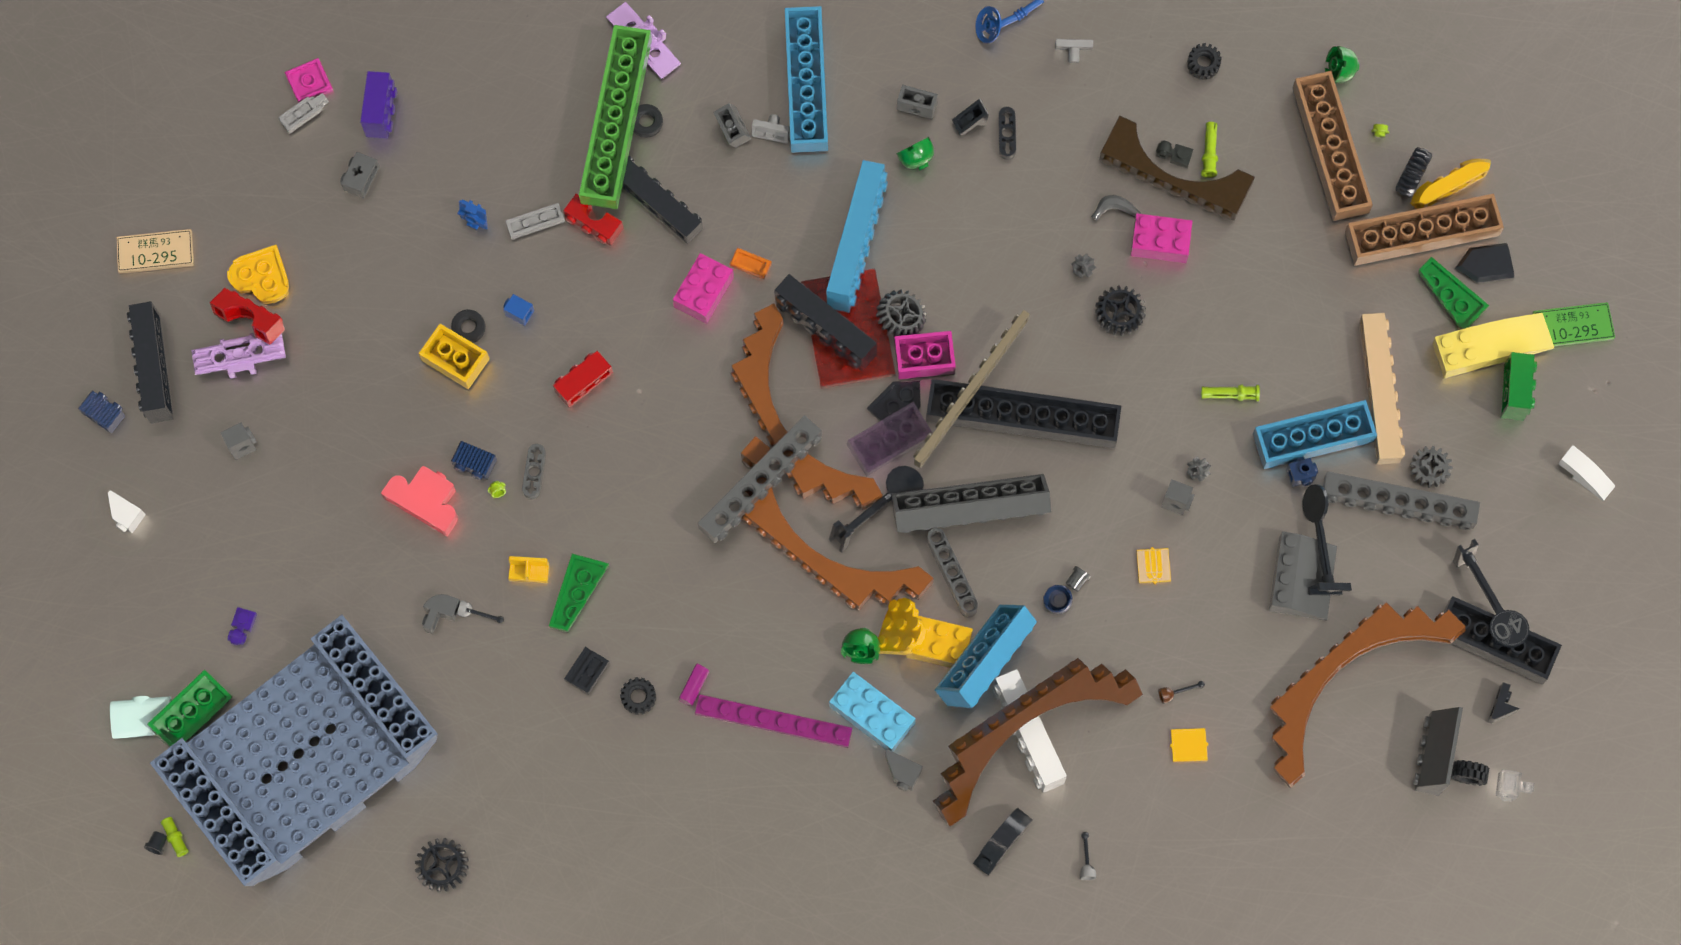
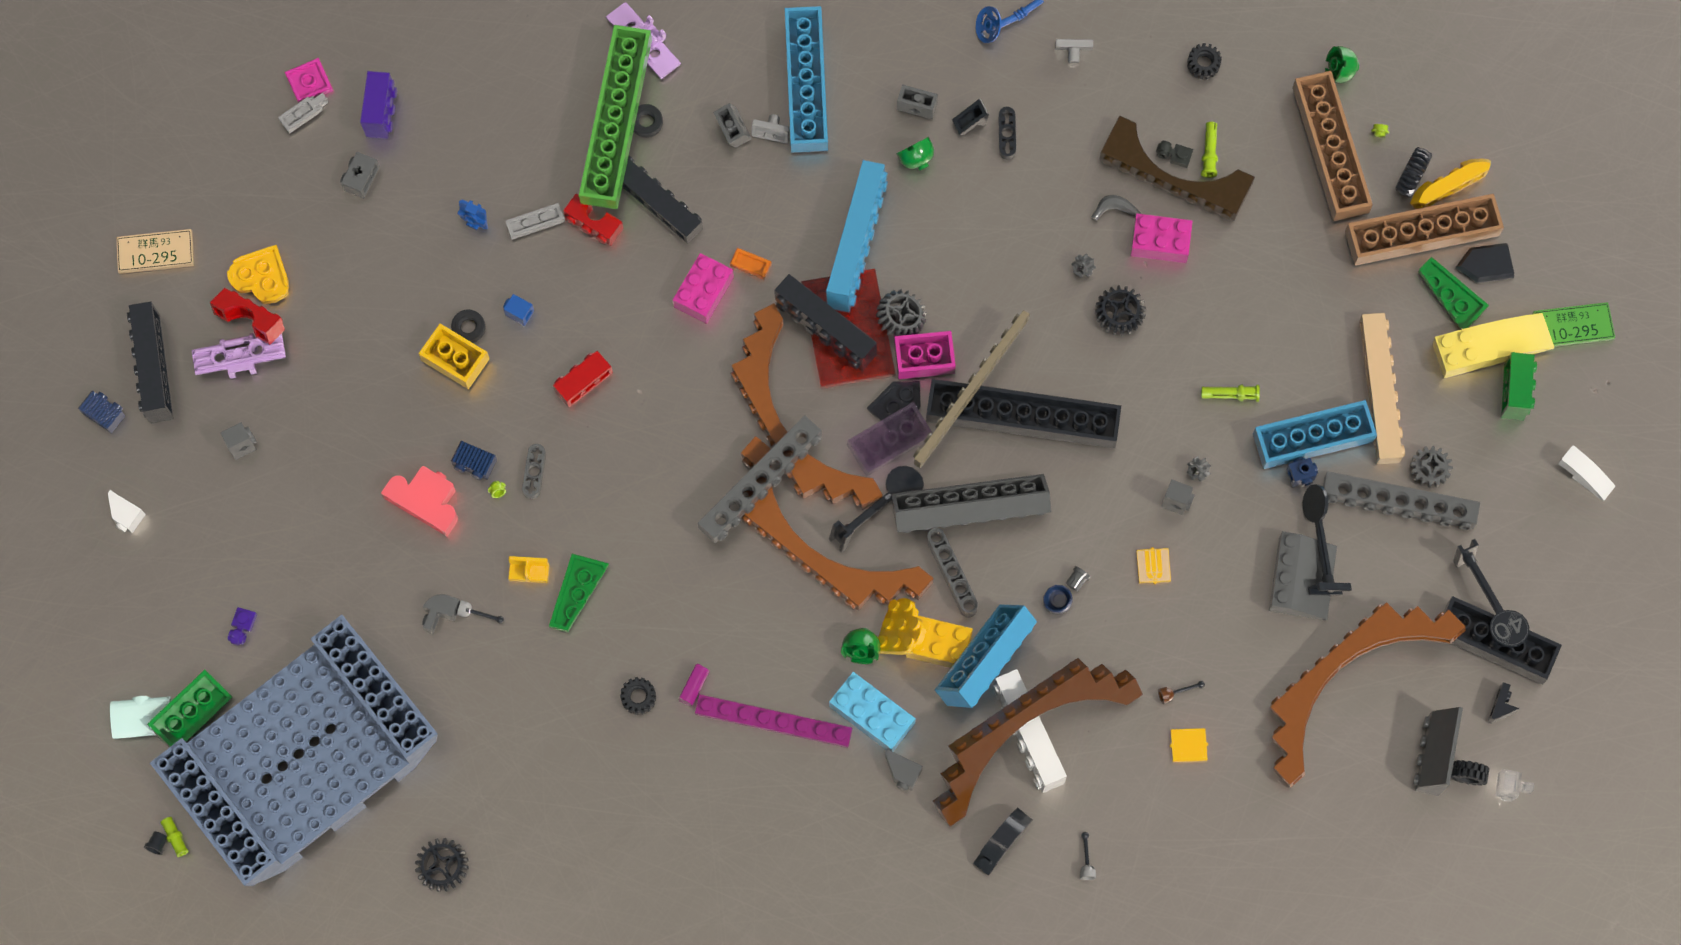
black plate [564,646,610,695] -> none

